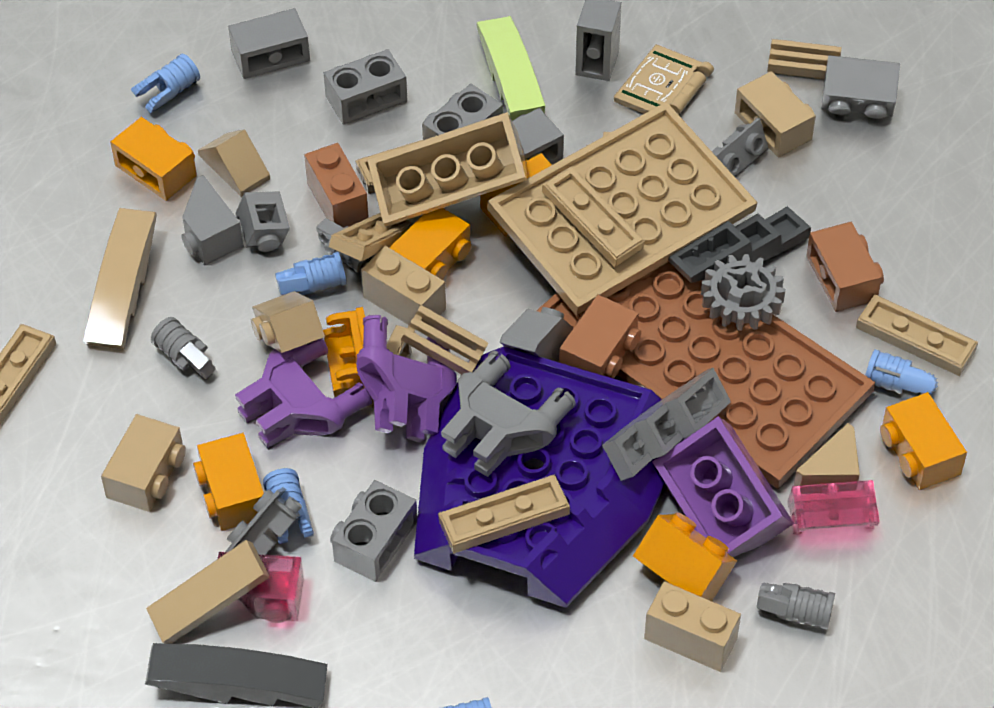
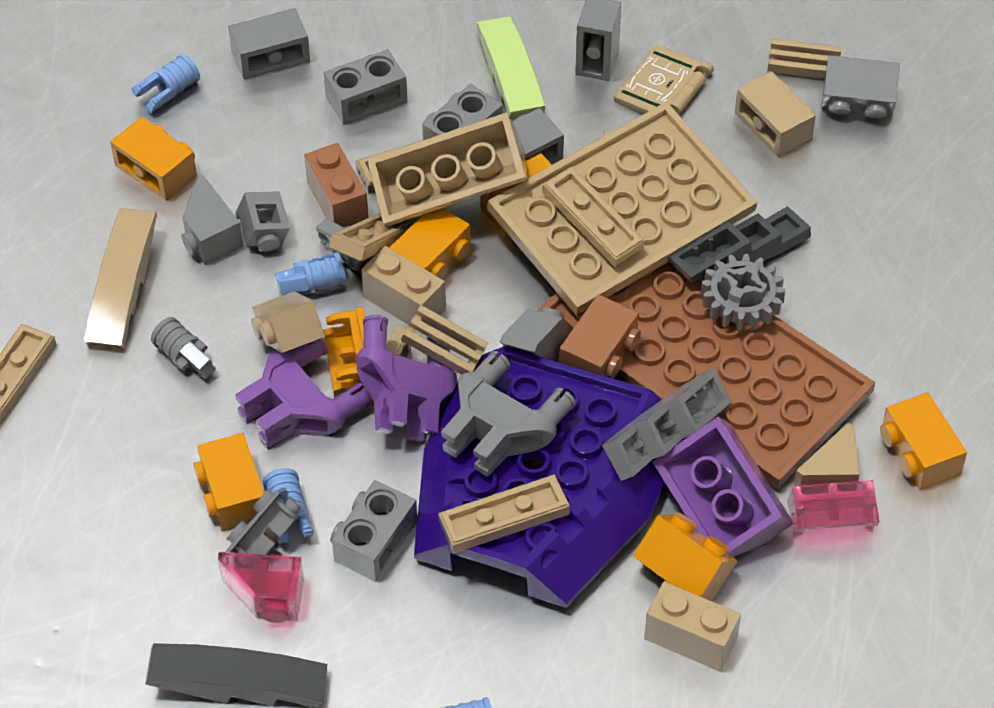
tan brick [101,414,186,512] -> none
tan tile [146,540,270,644] -> none
tan slope [198,129,270,197] -> none
light grey hinge [712,118,768,177] -> none
light grey hinge [757,583,835,630] -> none
nougat brick [806,221,884,312] -> none
tan tile [856,294,978,376] -> none
light blue hinge [865,349,939,394] -> none

